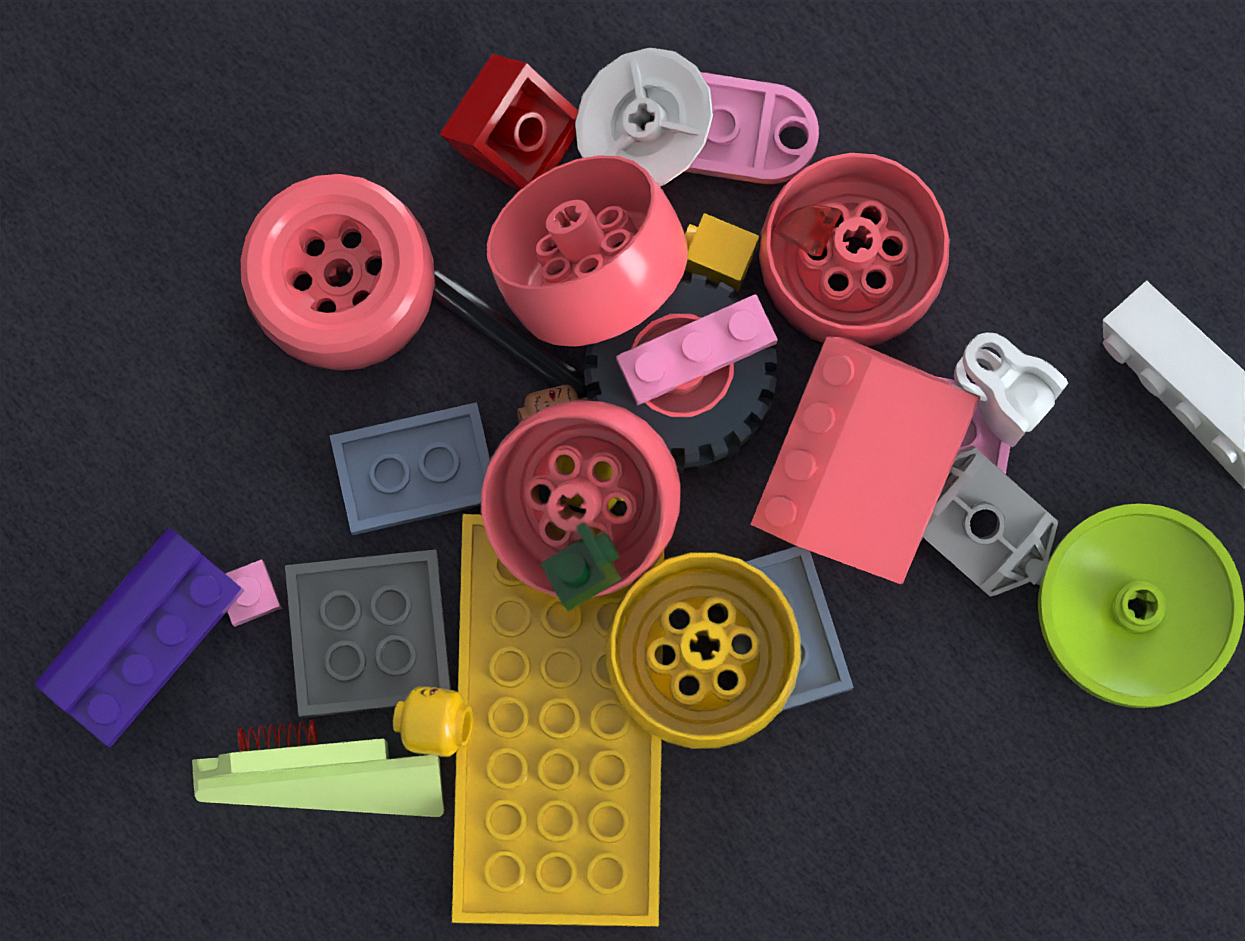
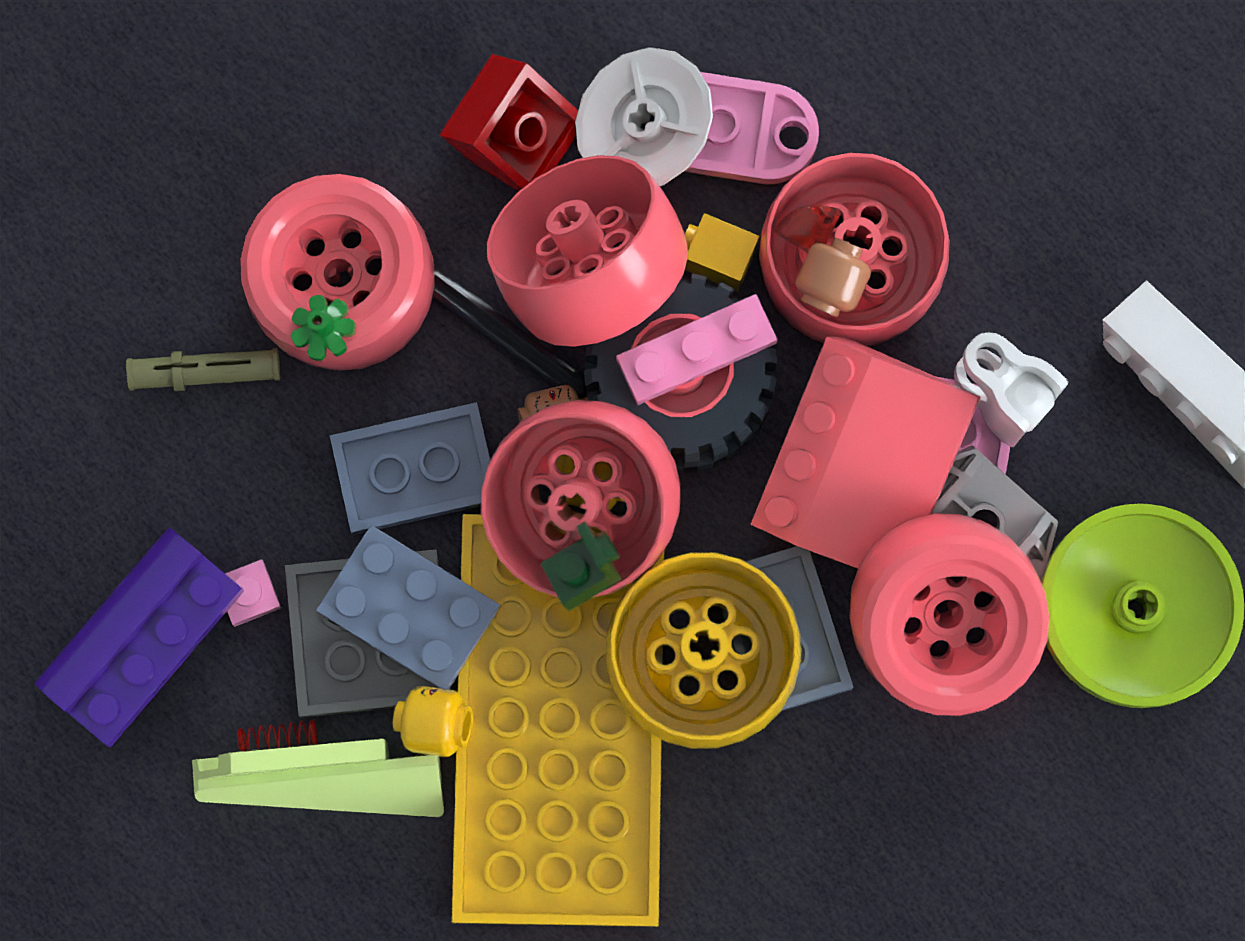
none -> olive pin [126,348,280,391]
none -> green plant [291,295,356,361]
none -> sand blue plate [316,525,501,690]
none -> nougat head [796,237,871,317]
none -> coral wheel [849,513,1049,716]

